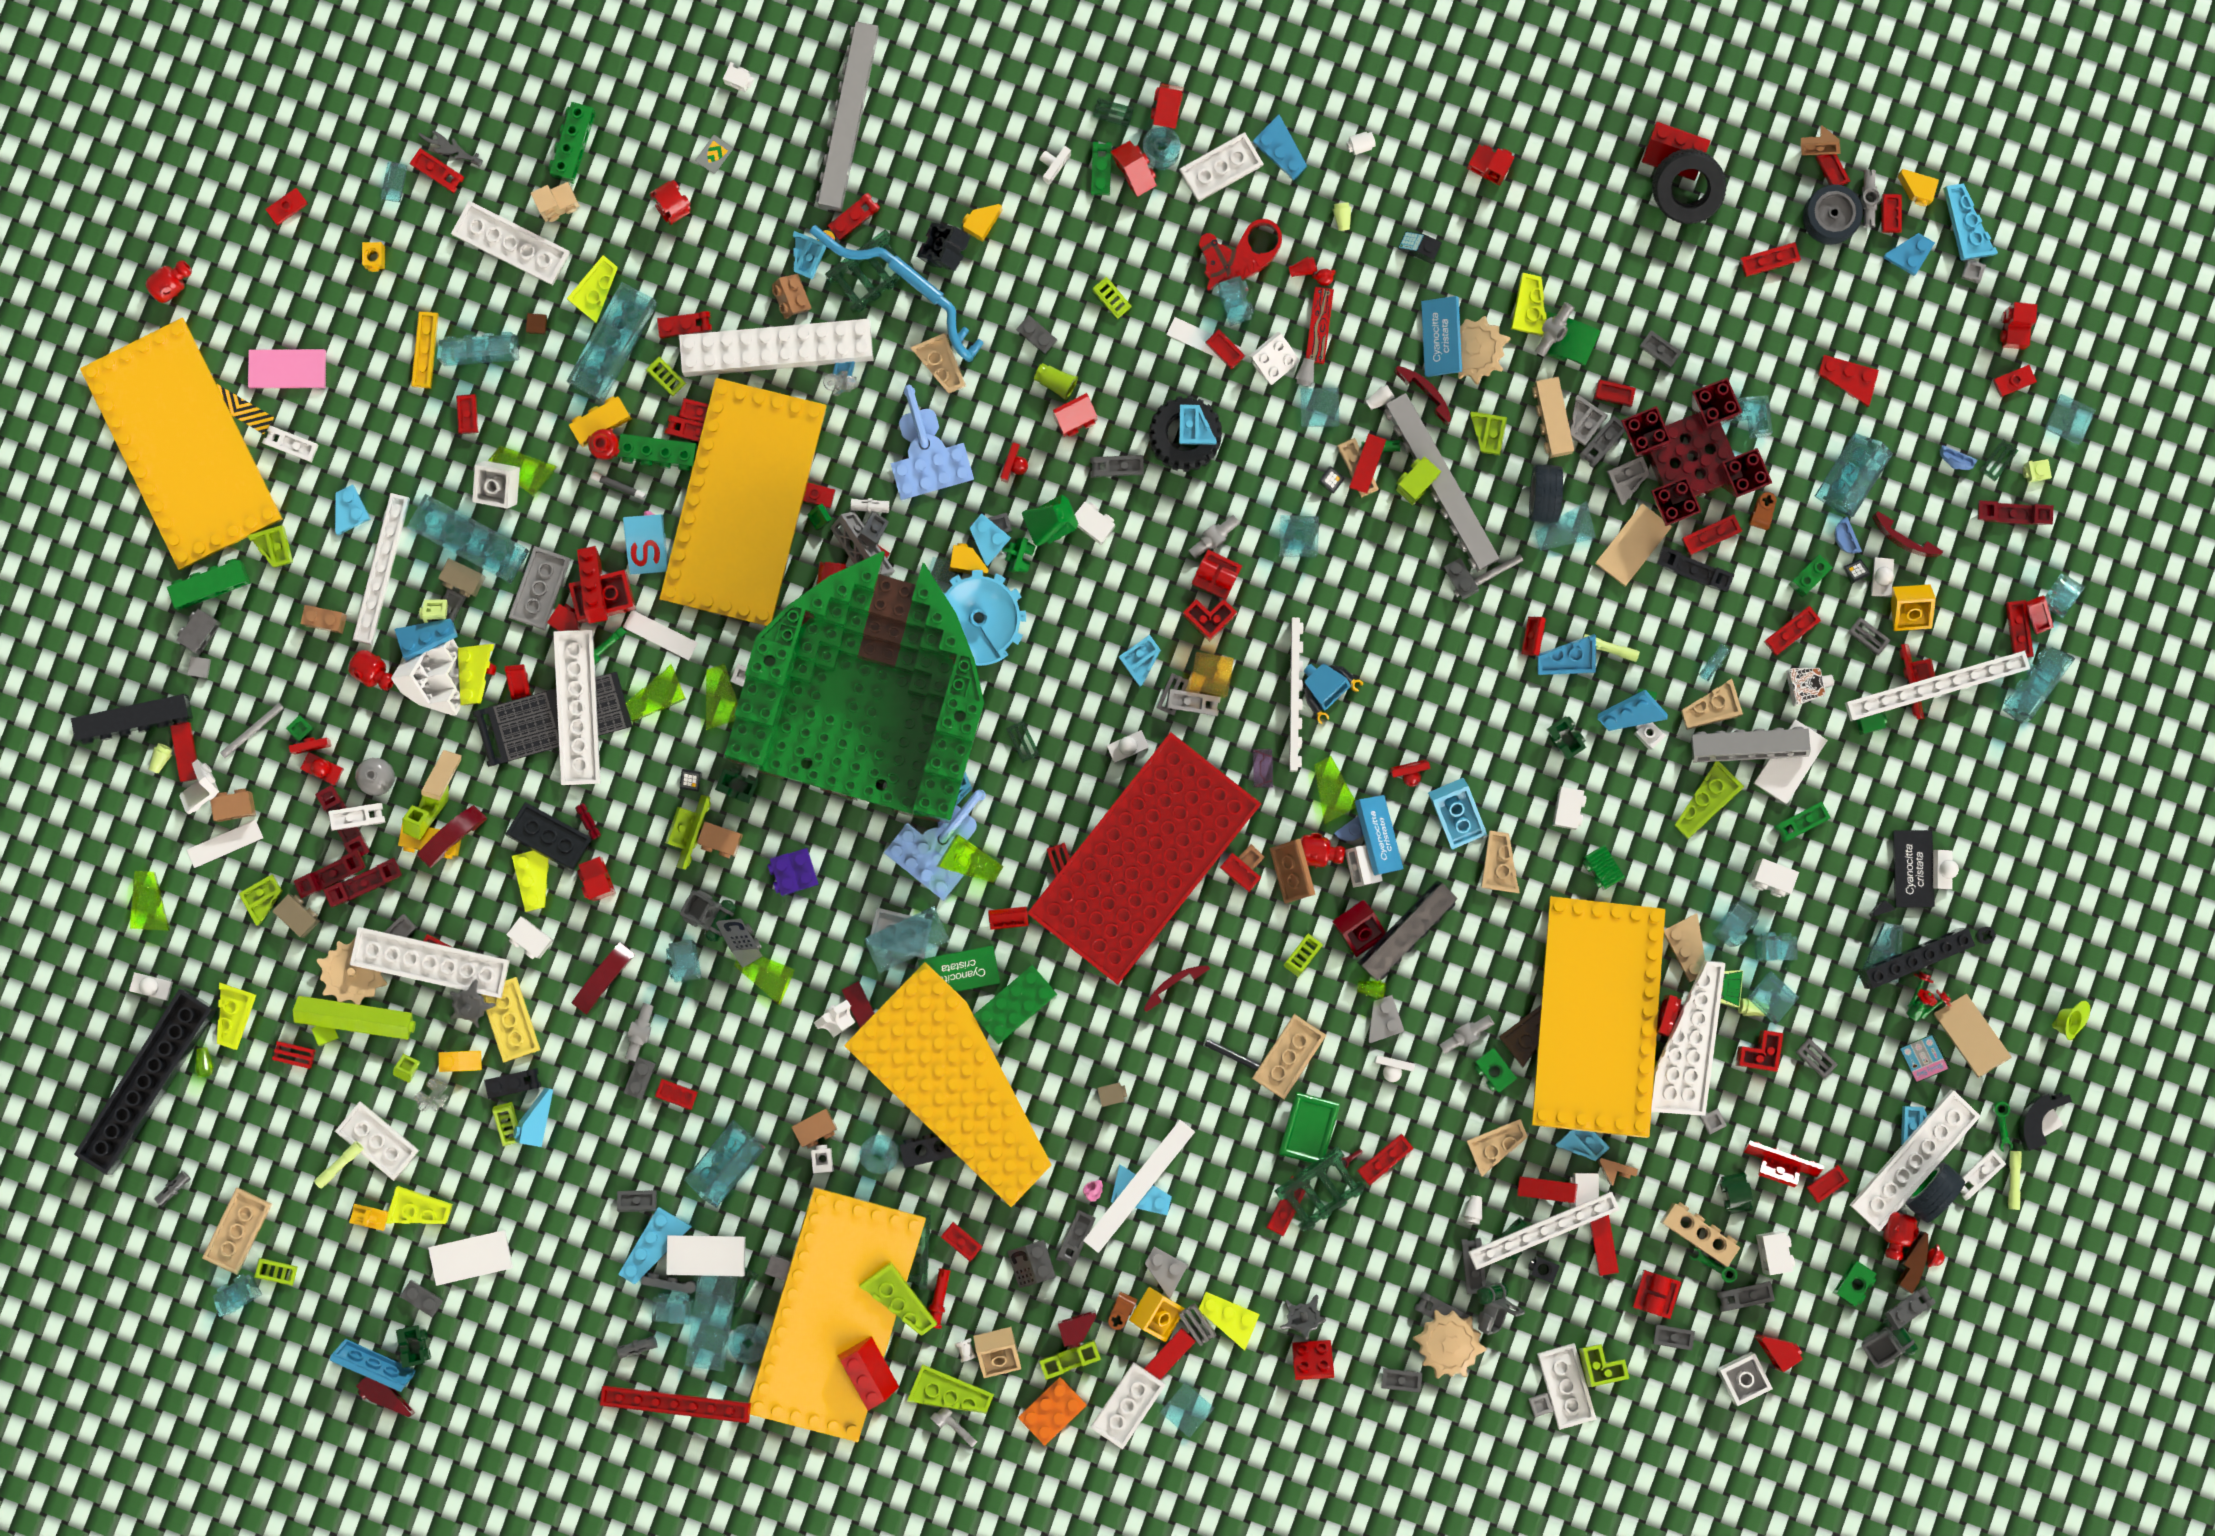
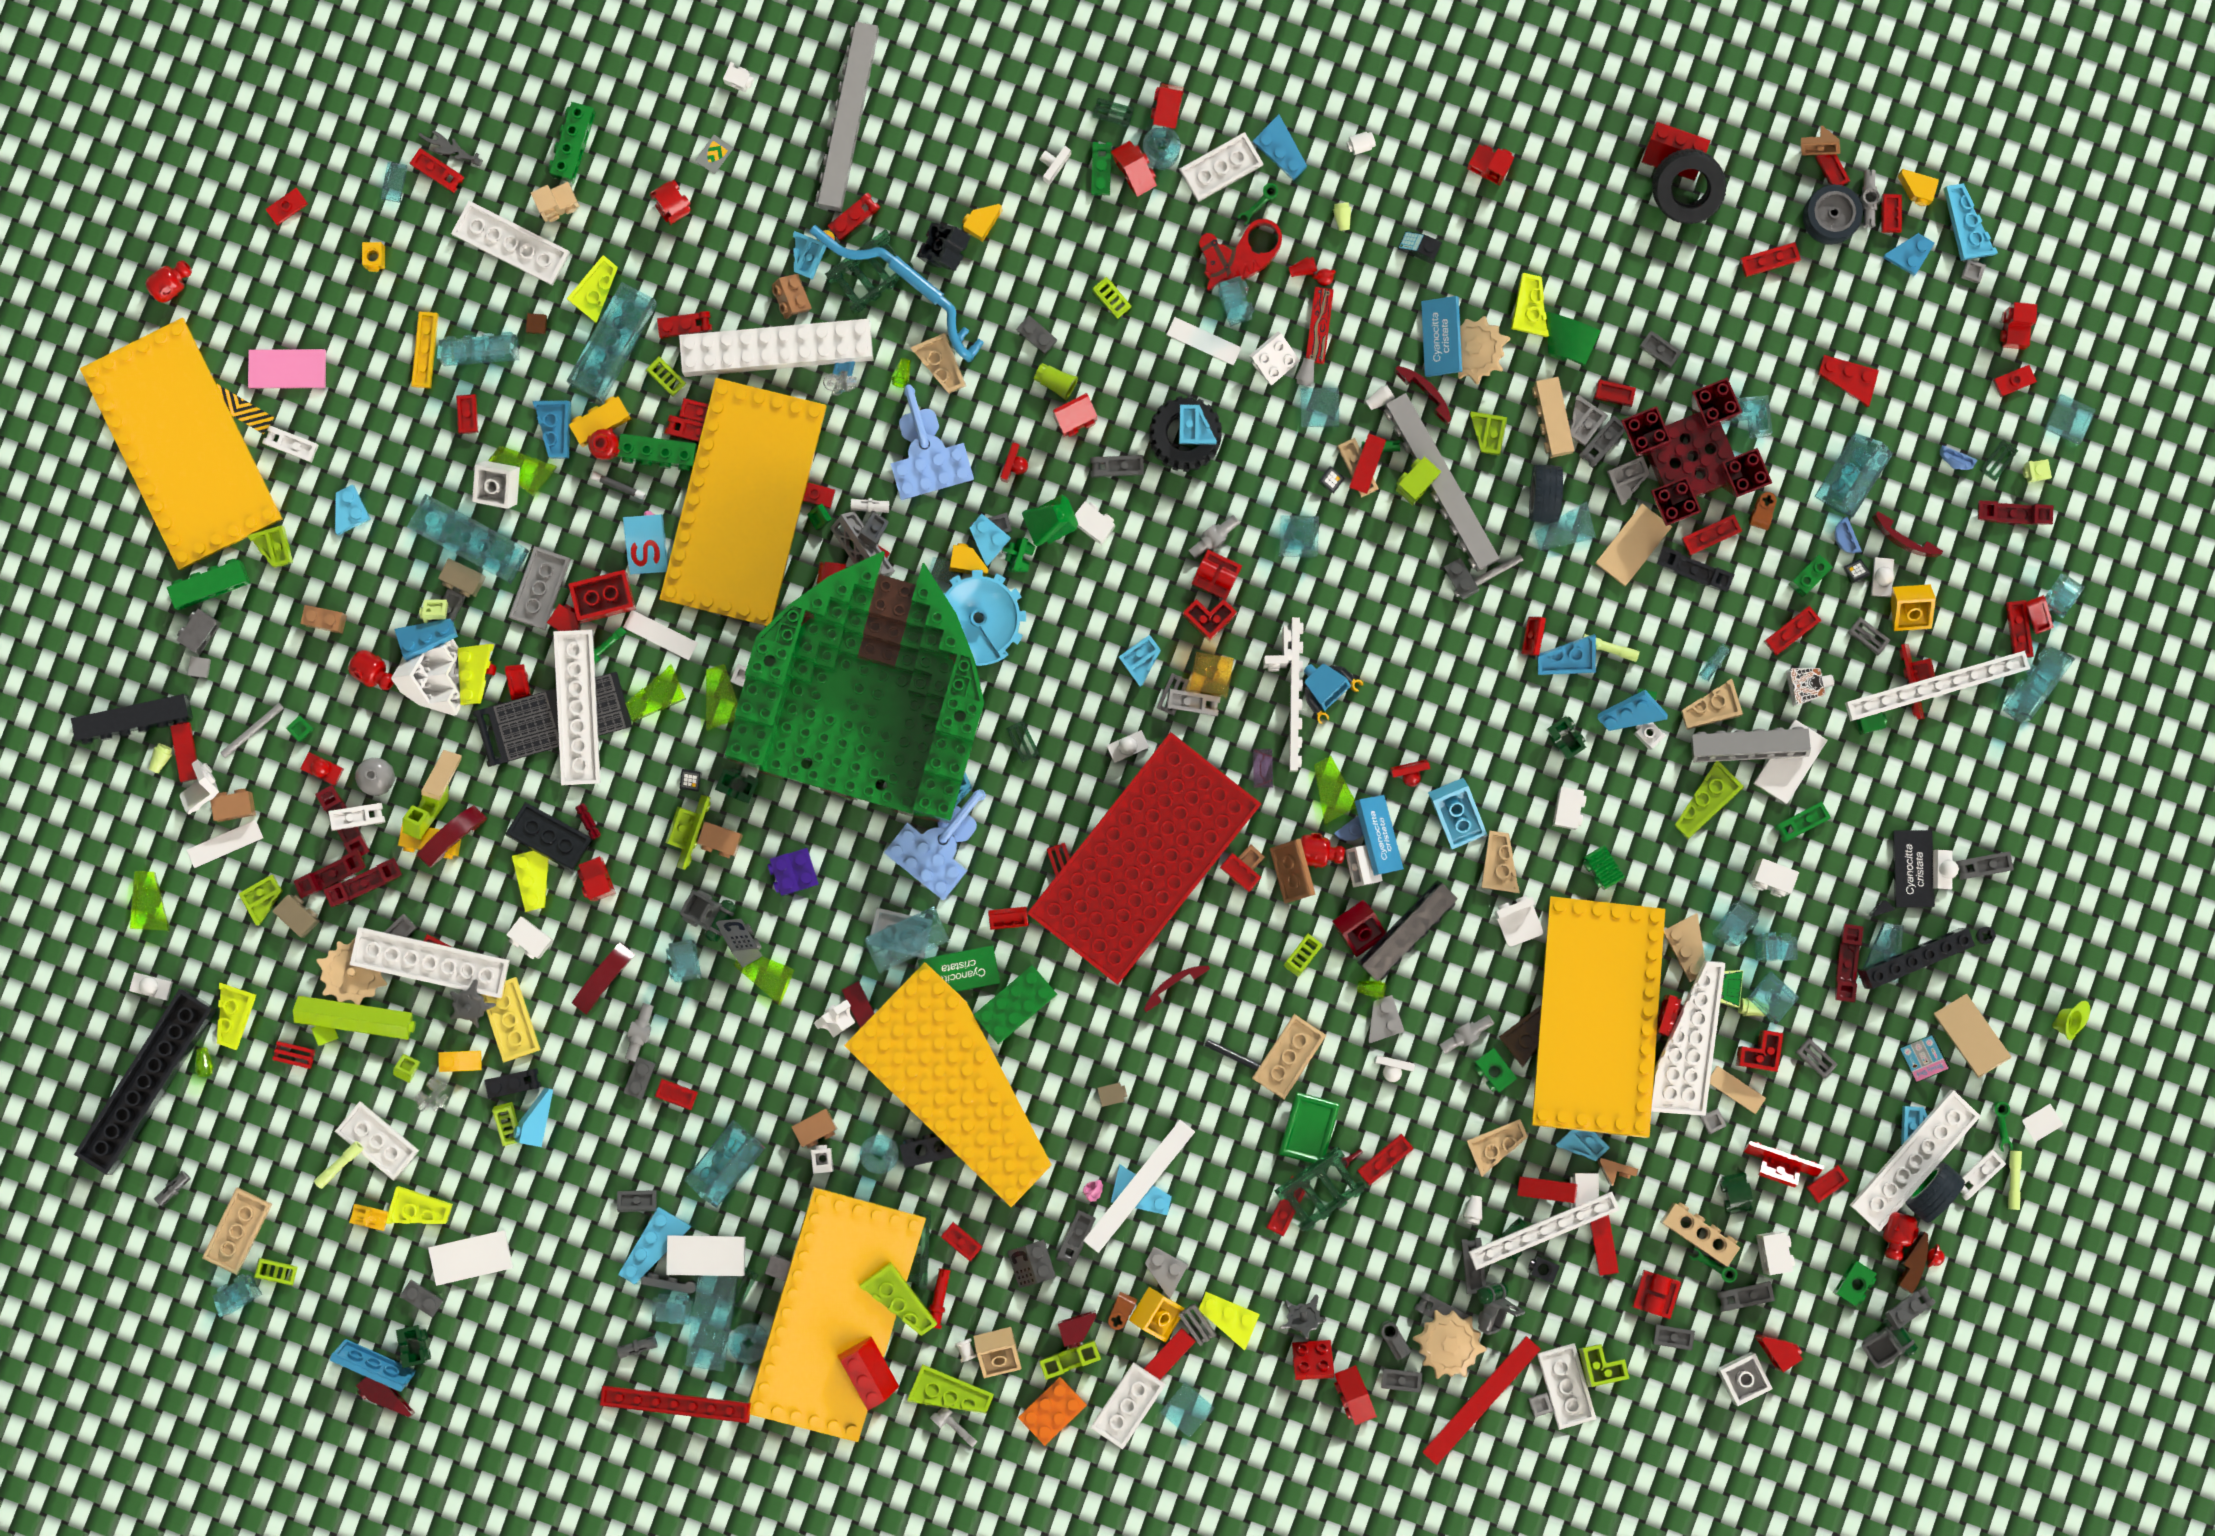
red plate [289,737,332,755] -> none
white tile [353,493,410,645] -> none
red arch [577,546,608,624] -> none
clear neon green wing [936,835,1004,883] -> none
red tile [1205,329,1245,370] -> none
light grey pin [1535,302,1575,357] -> none
plant [1906,971,1952,1022] -> none
black arch [2019,1092,2072,1151] -> none
none -> dark azure wing [532,401,571,459]
none -> clear neon green cone [891,358,911,388]
none -> green brick [1238,183,1278,226]
none -> white bracket [1263,625,1292,672]
none -> red brick [1334,1365,1377,1426]
none -> dark grey piece [1379,1321,1411,1360]
none -> red tile [1422,1336,1541,1465]
none -> white bracket [1494,896,1543,947]
none -> tan tile [1710,1066,1766,1114]
none -> dark red slope [1835,924,1863,1003]
none -> dark grey plate [1956,851,2014,880]

